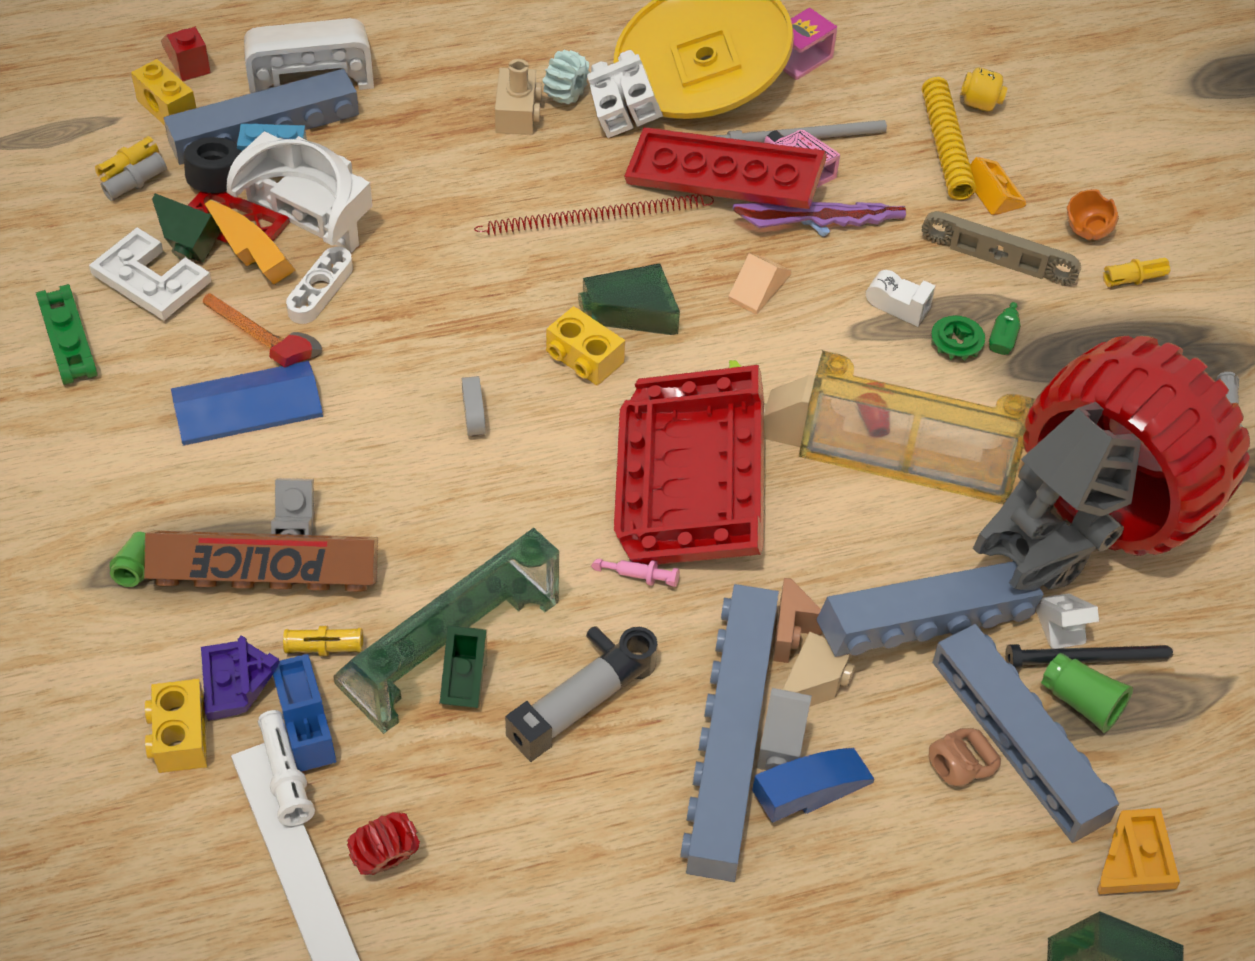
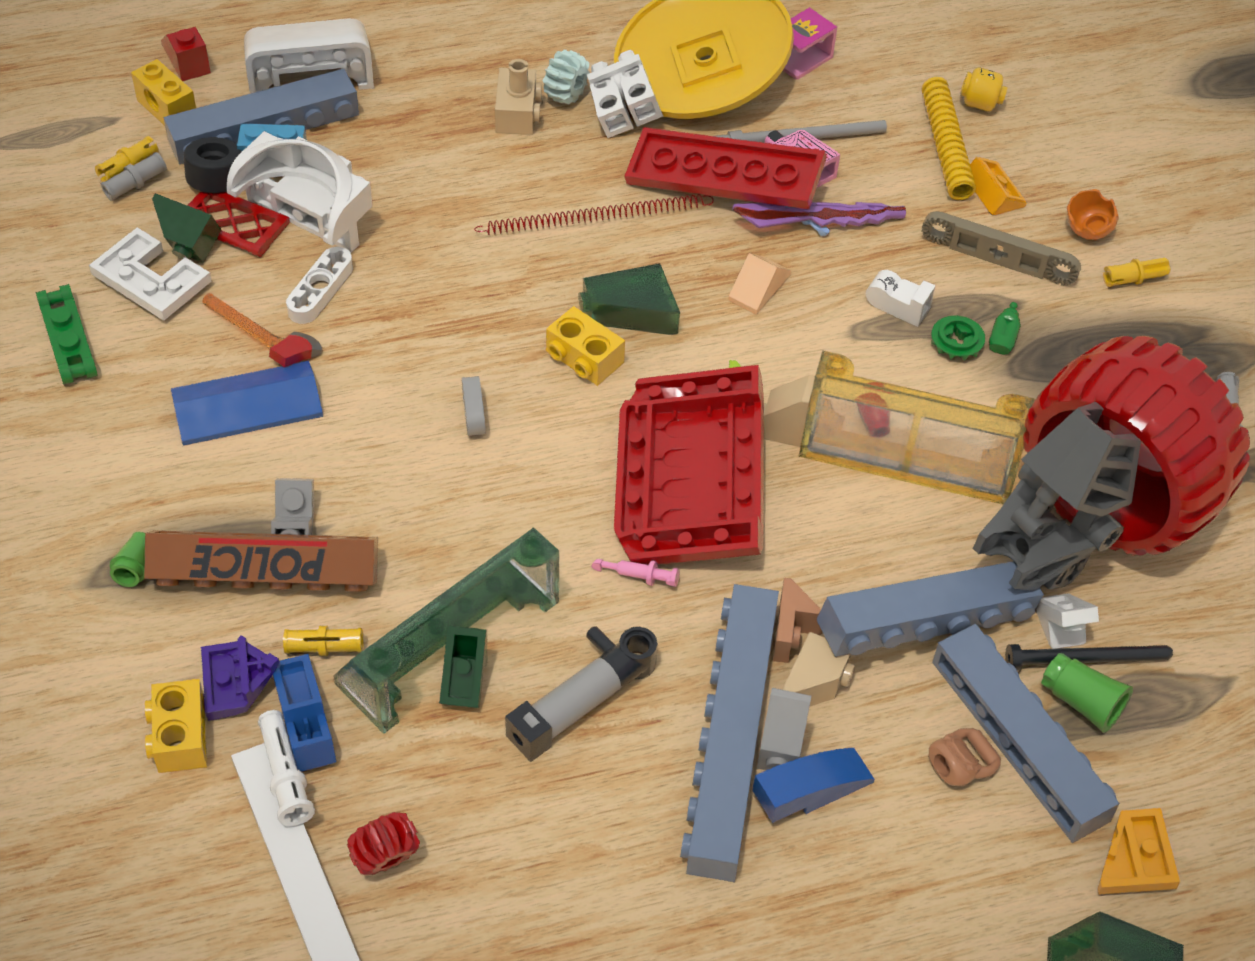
light orange slope [205,200,296,284] -> none

